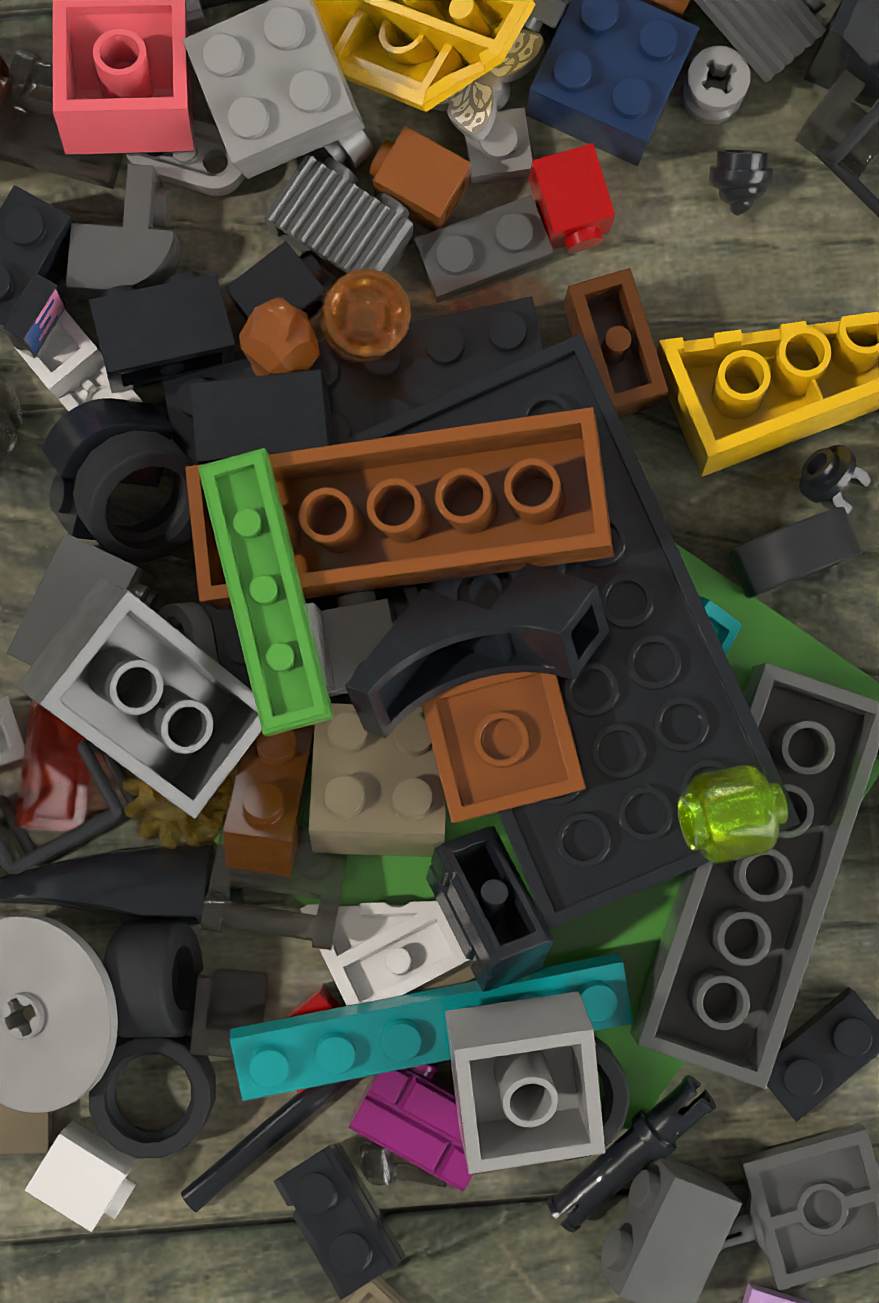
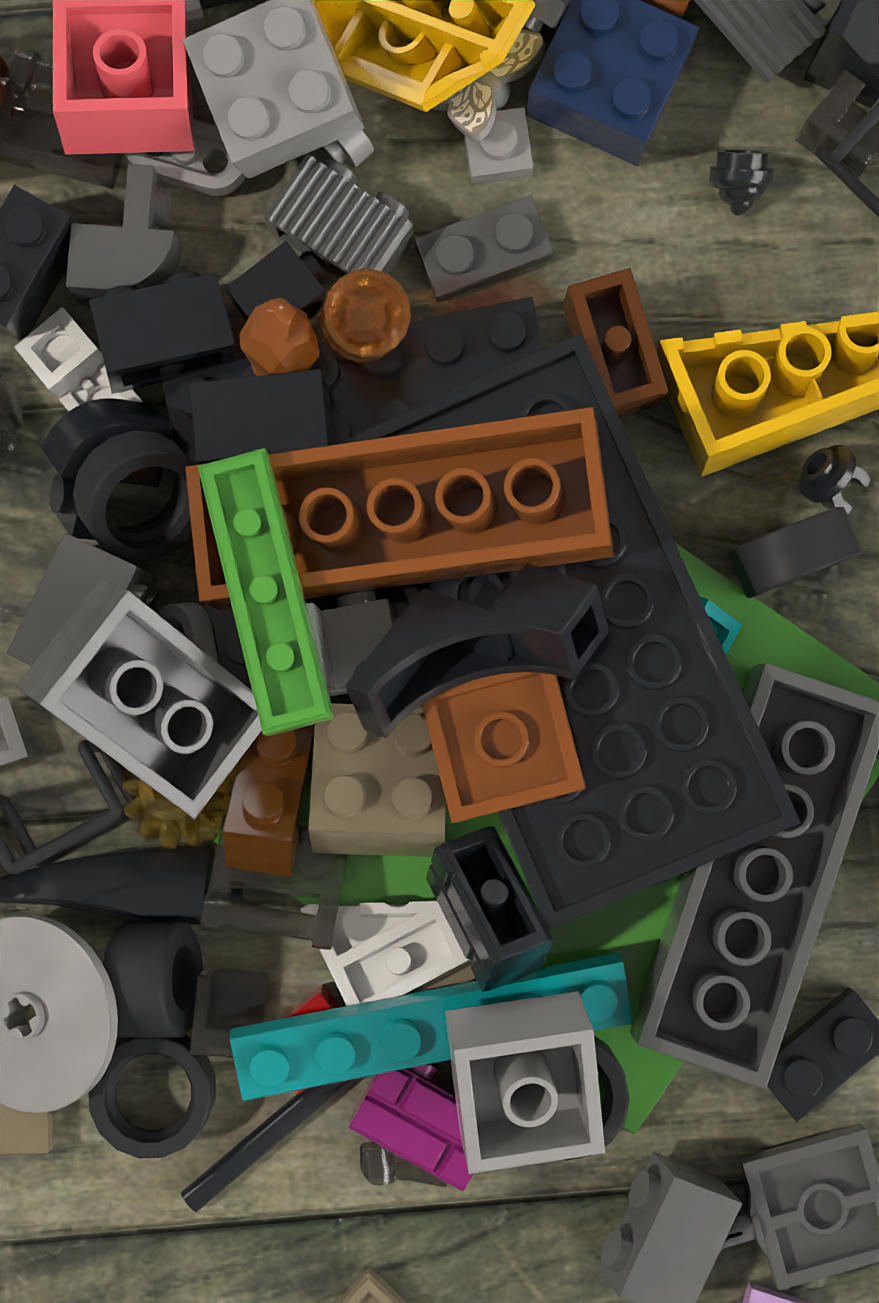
black tile [3,274,67,358] -> none
clear red tile [14,699,91,832] -> none
white brick [25,1120,137,1232] -> none
black brick [273,1142,406,1300] -> none
dark orange brick [369,126,471,232] -> none
red brick [529,143,615,253] -> none
black pin [547,1075,716,1233] -> none
clear neon green head [677,765,788,863] -> none
light grey wheel [681,46,751,124] -> none

